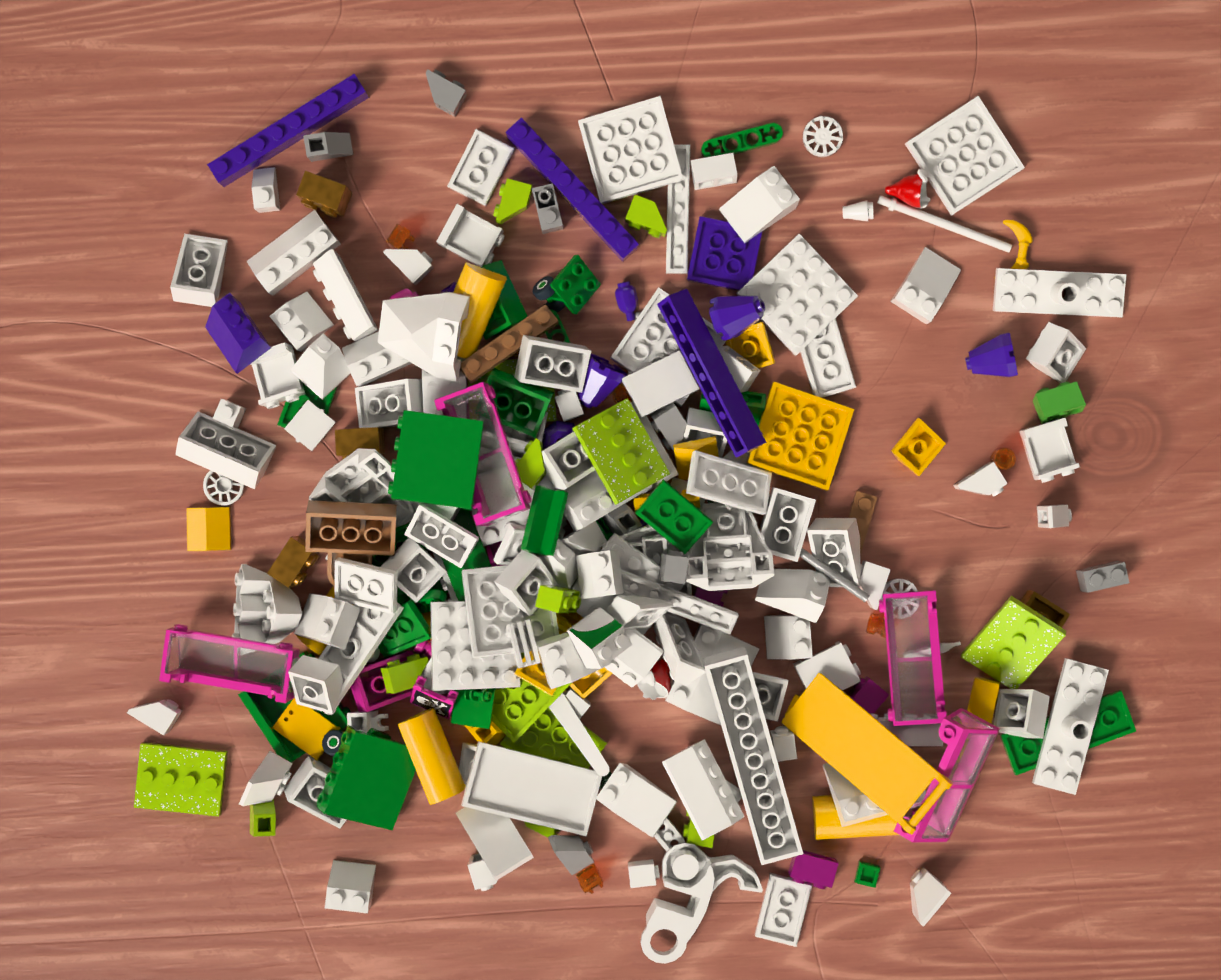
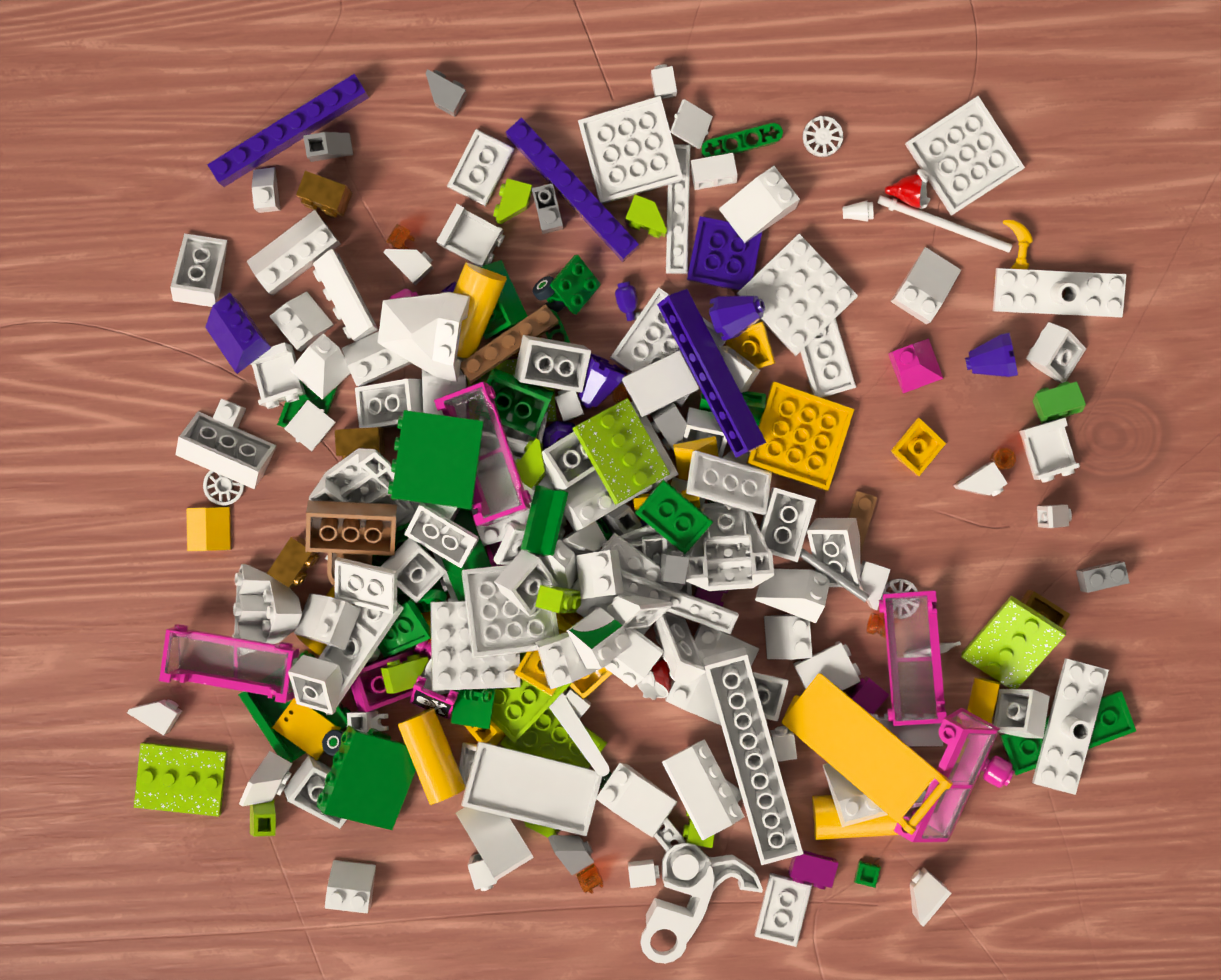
white tile [507,619,541,668] -> none
none -> white brick [651,64,677,99]
none -> white piece [670,99,713,149]
none -> dark pink slope [888,339,944,393]
none -> dark pink head [981,756,1015,788]

